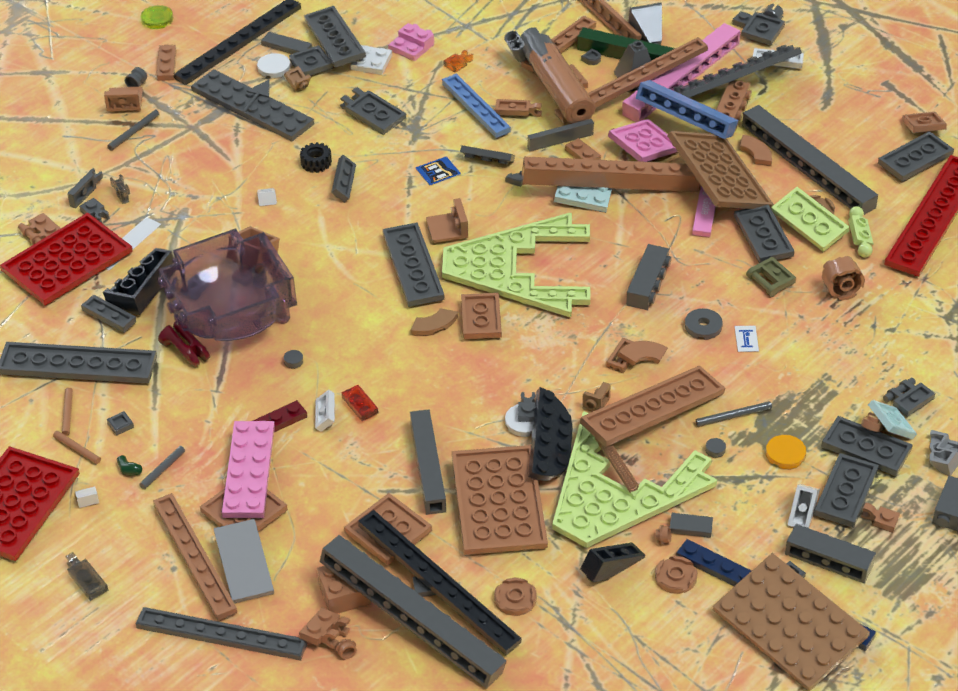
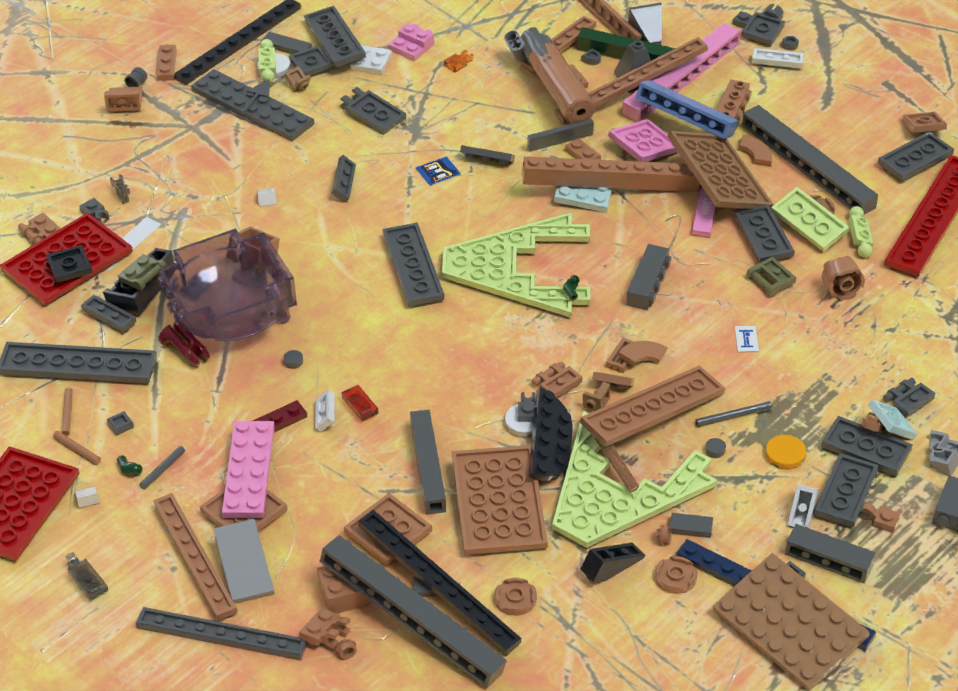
dark grey plate [67,168,103,209] -> none
dark grey piece [107,109,159,150] -> none
clear neon green tile [141,5,173,29] -> none
black tyre [300,142,332,173] -> none
medium nougat tile [411,308,458,336] -> none
nougat bracket [426,198,468,243] -> none
medium blue plate [442,74,511,138] -> none
nougat plate [461,293,502,339] -> none
nougat plate [495,99,542,117] -> none
dark grey tile [505,171,523,187] -> none
dark grey plate [673,45,802,98] -> none
dark grey tile [685,308,723,339] -> none
none -> black plate [46,245,93,283]
none -> olive plate [117,254,167,290]
none -> yellowish green plate [258,39,276,82]
none -> nougat plate [531,361,582,397]
none -> dark green arm [563,275,580,301]
none -> nougat plate [592,372,634,389]
none -> dark grey tile [782,36,799,50]

